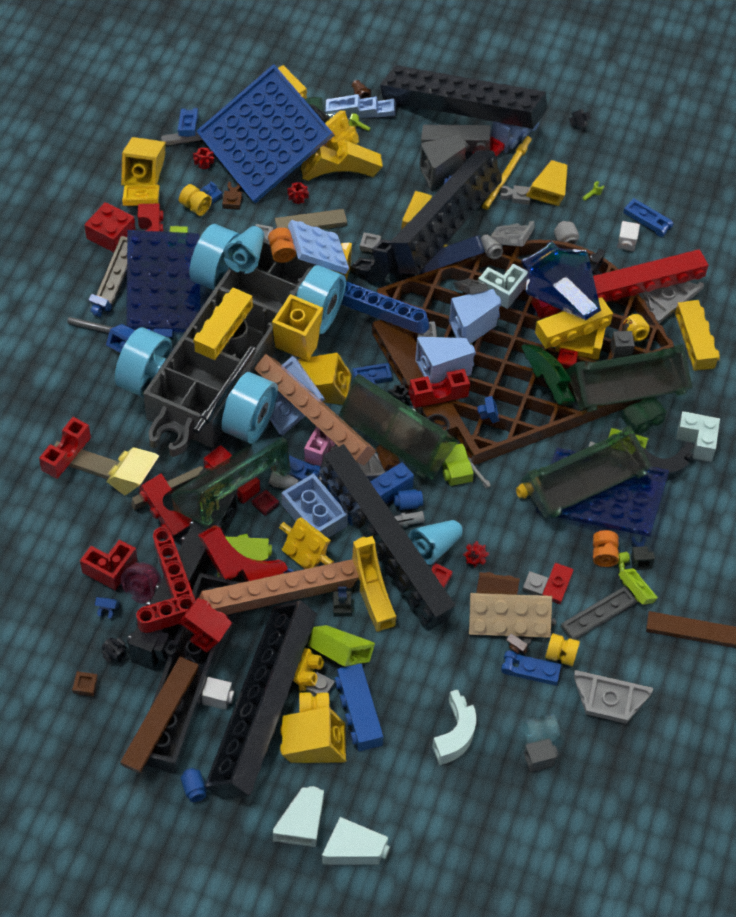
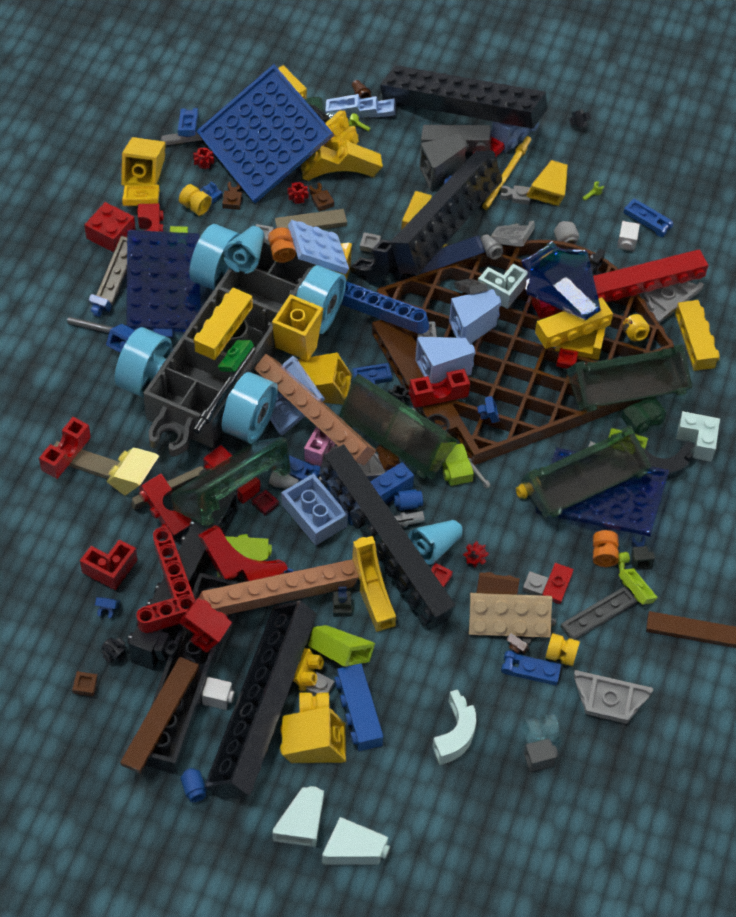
clear pink cylinder [121,562,162,603] -> none
yellow plate [279,517,334,569] -> none
dark green slope [521,345,575,405] -> none
dark grey brick [610,331,634,360] -> none
none -> green plate [218,340,254,372]
none -> reddish brown plate [309,183,334,212]

